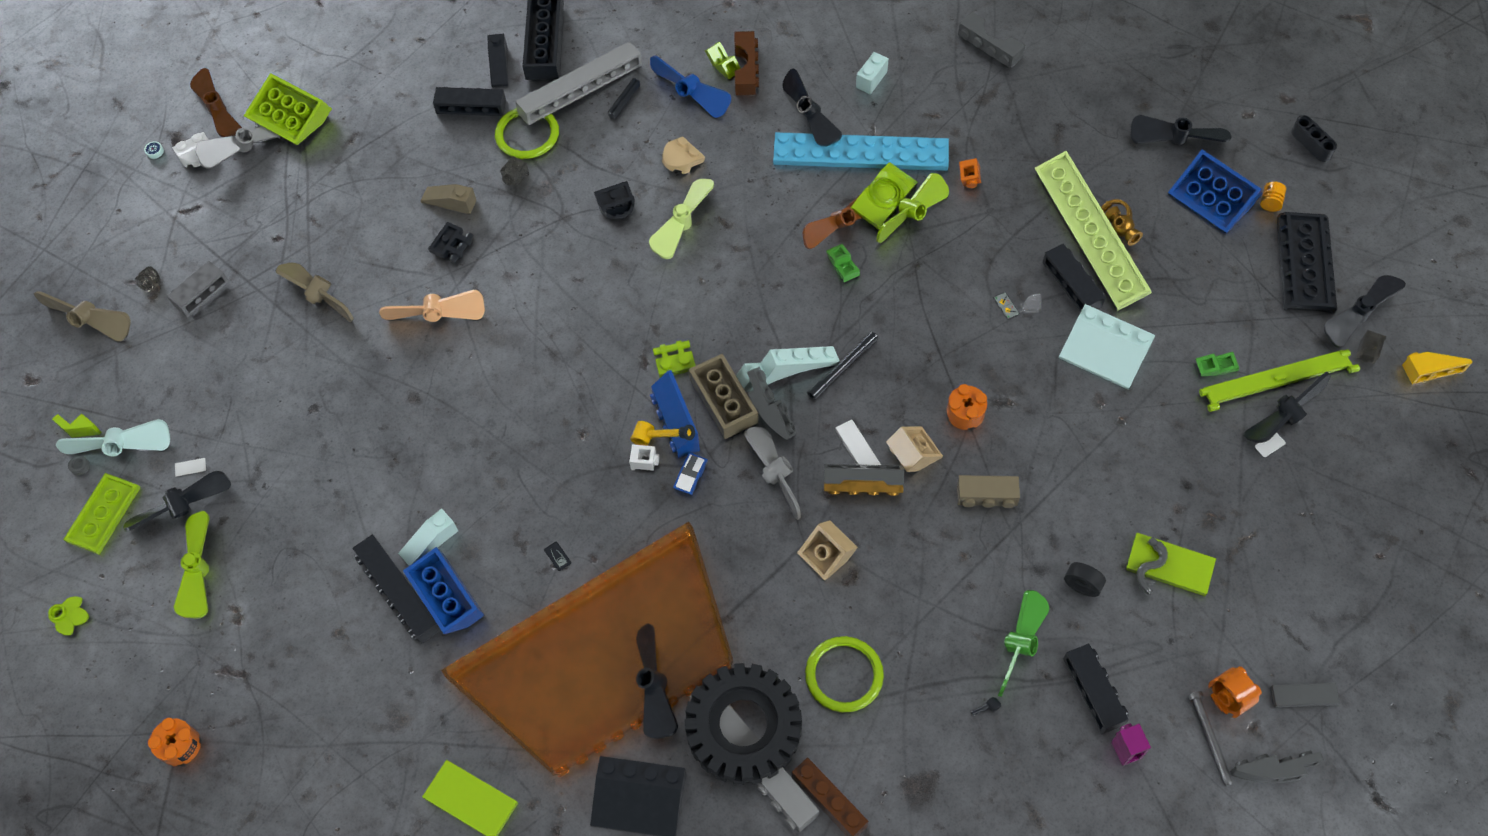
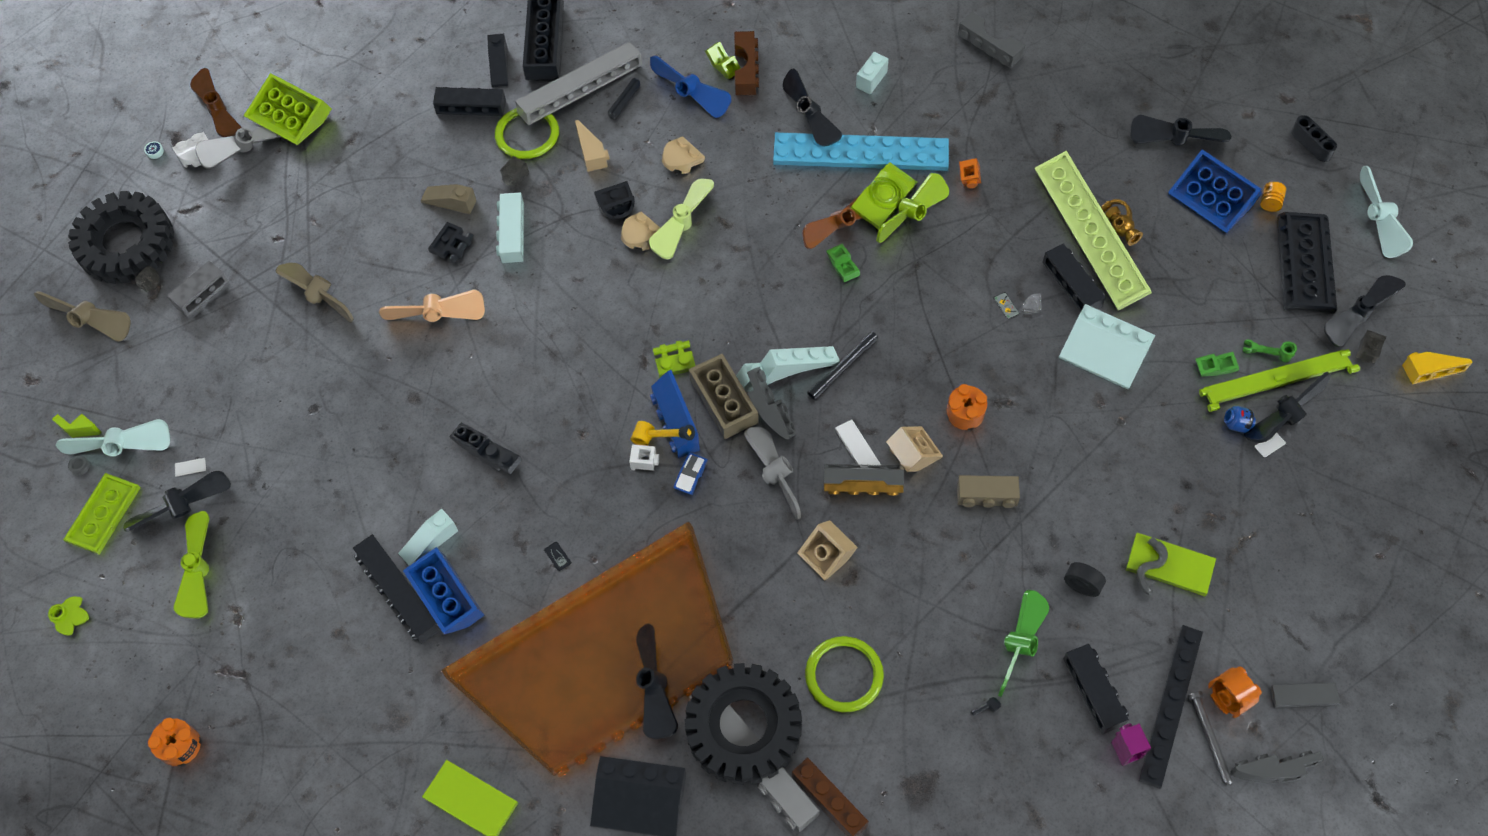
none -> black tyre [68,191,174,284]
none -> black slope [449,422,522,474]
none -> light aqua brick [496,192,524,263]
none -> tan slope [575,120,610,172]
none -> tan slope [621,211,660,251]
none -> black plate [1139,625,1203,789]
none -> blue head [1224,406,1256,433]
none -> bright green brick [1242,339,1297,362]
none -> light aqua piece [1360,166,1413,258]

